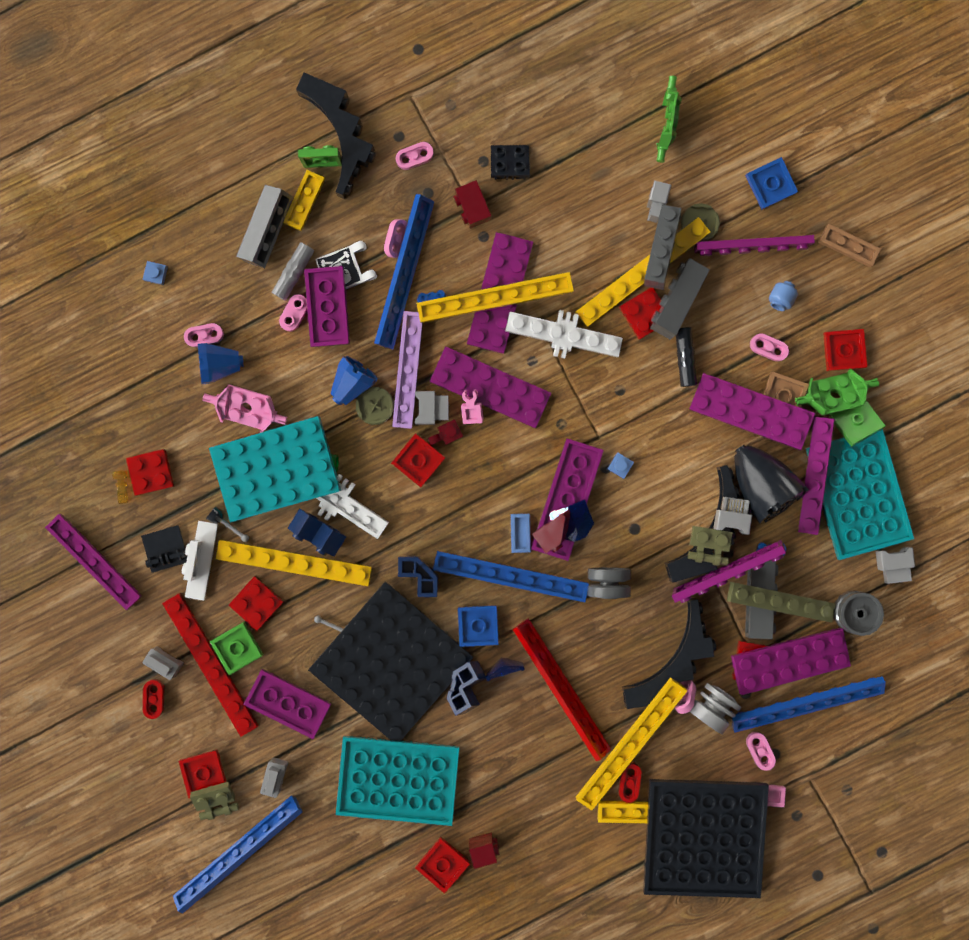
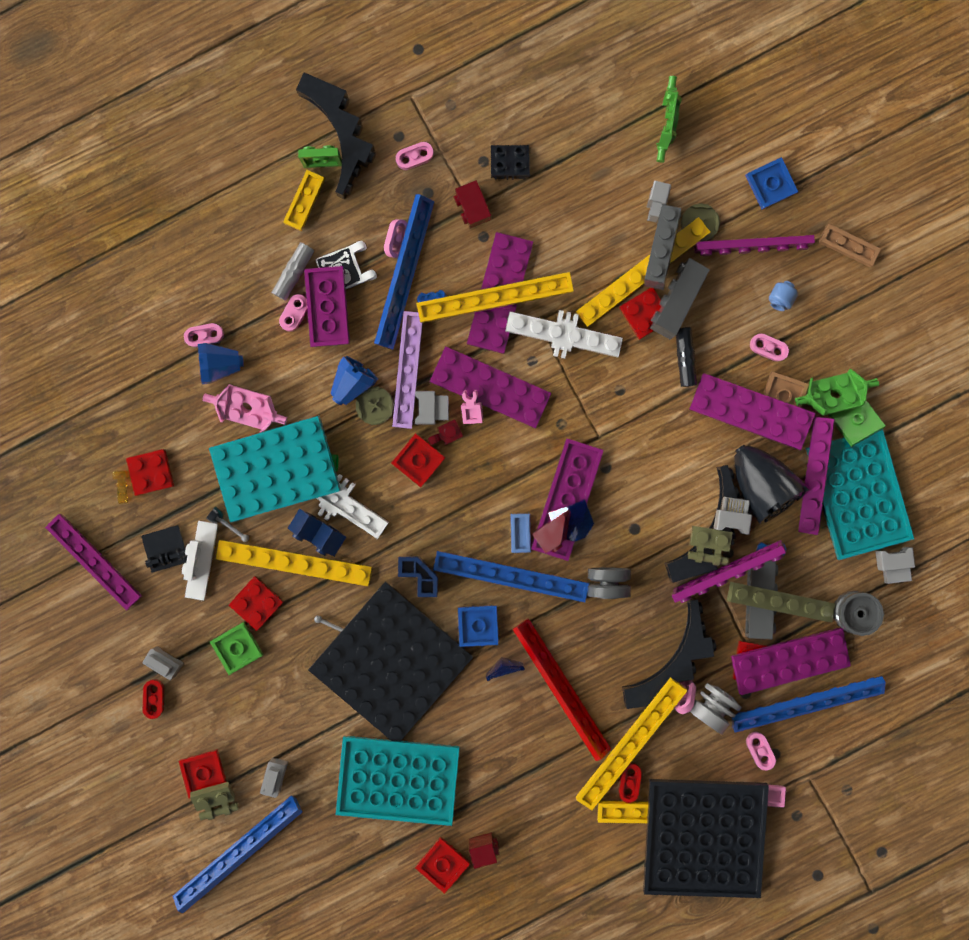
medium blue plate [143,261,168,285] -> none
red plate [162,593,259,737] -> none
brick [236,185,293,269] -> none
magenta plate [244,669,331,739] -> none
dark blue brick [447,661,487,716] -> none
medium blue plate [607,452,634,479] -> none
red plate [823,329,867,371] -> none

